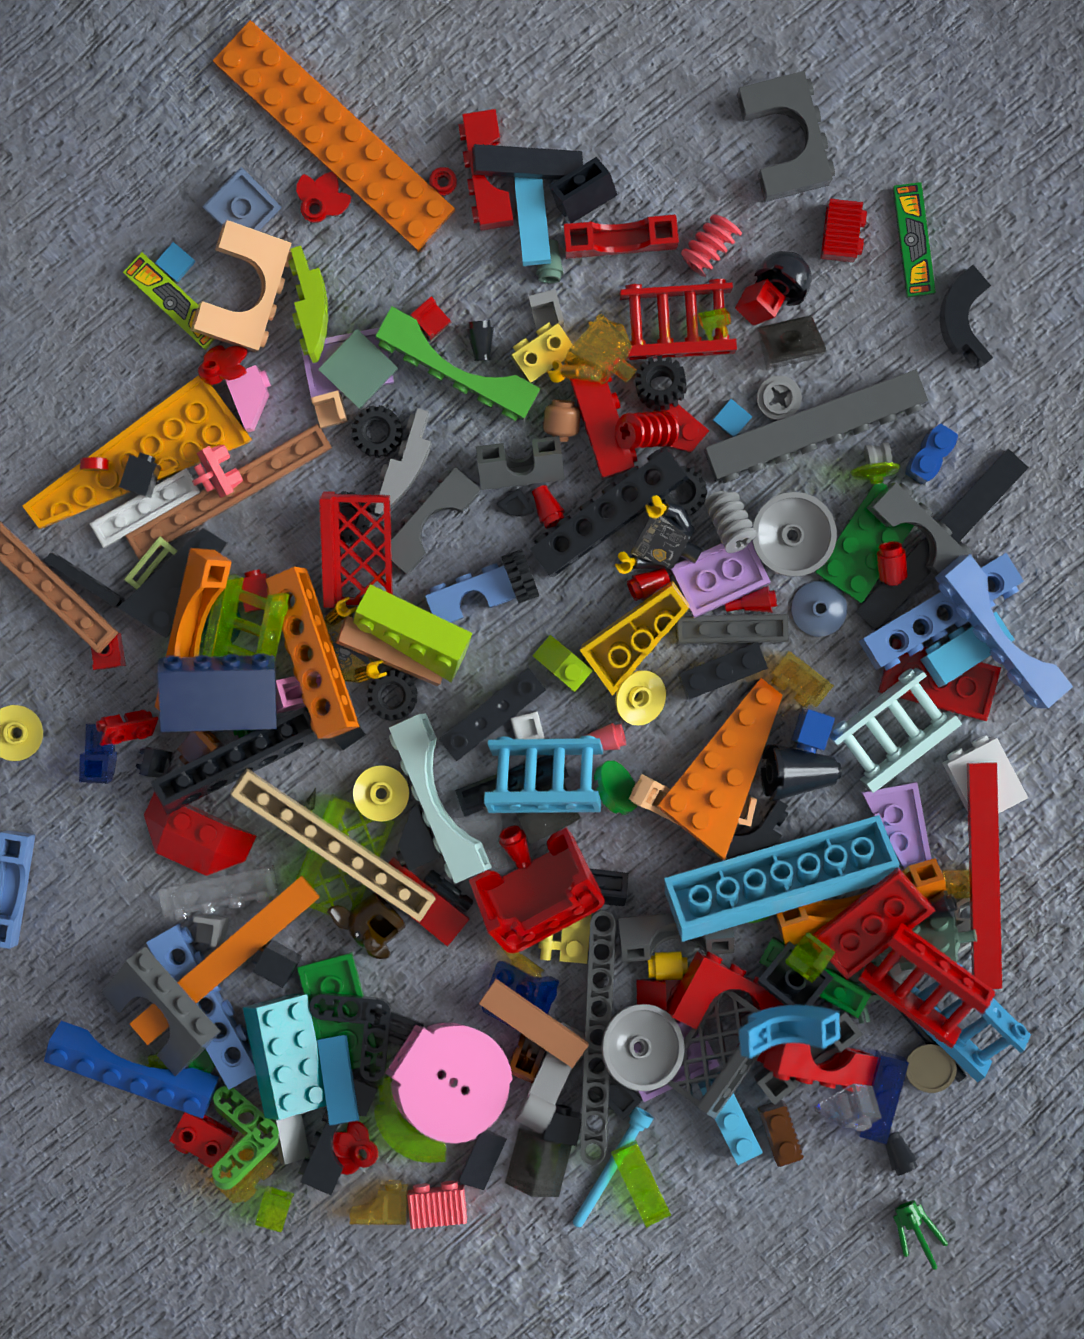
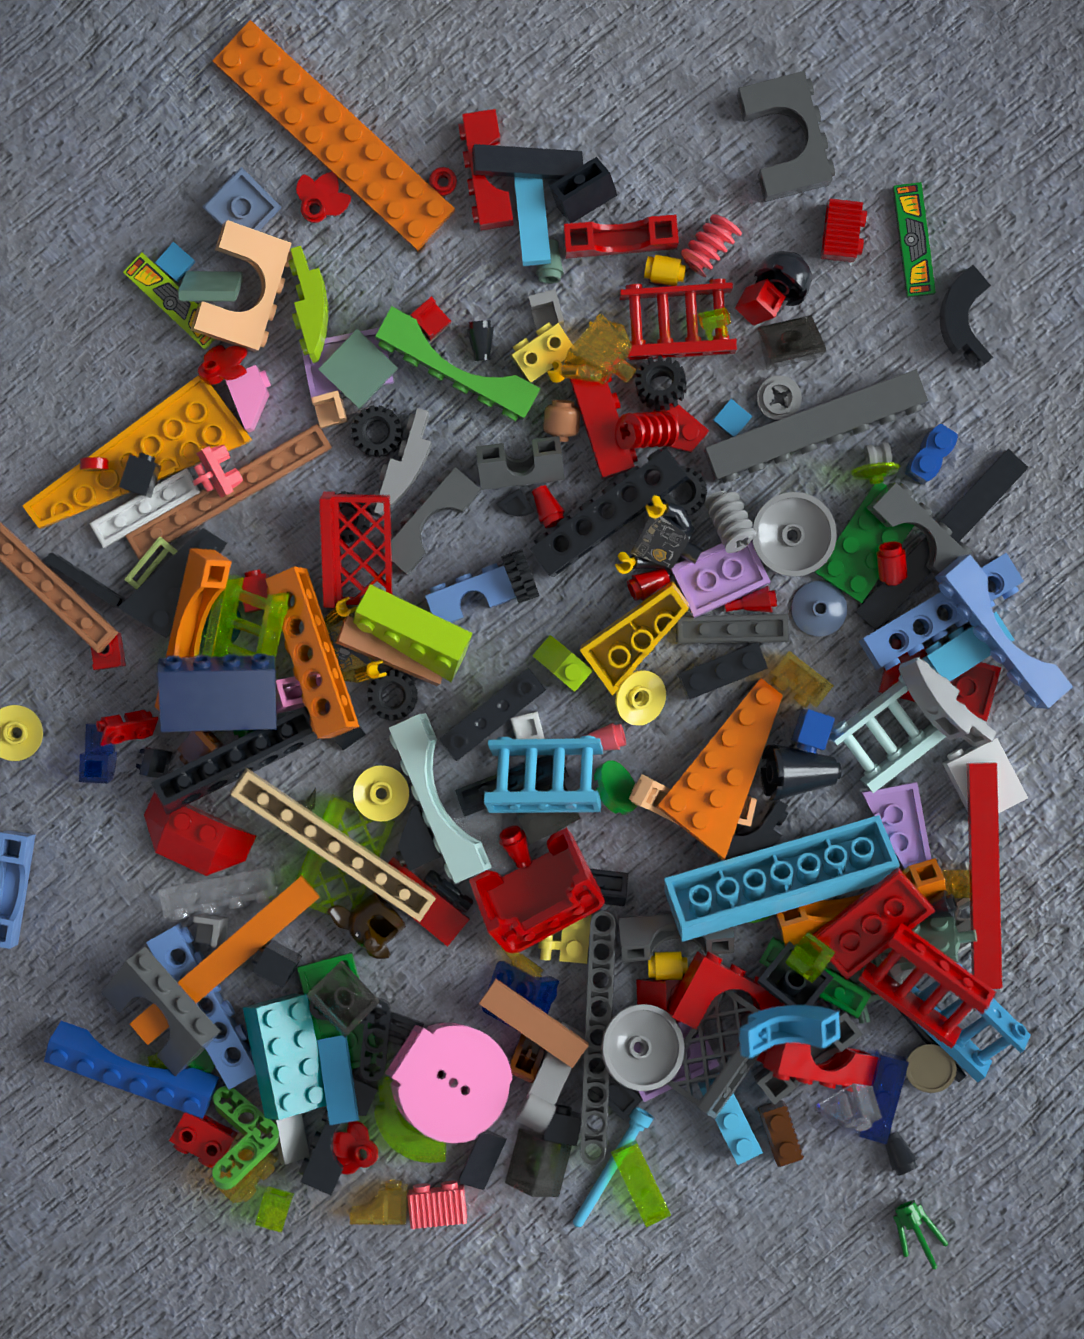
none -> sand green tile [178,271,243,301]
none -> clear smoke slope [306,961,380,1037]
none -> yellow brick [644,254,686,286]
none -> light grey slope [899,657,996,747]

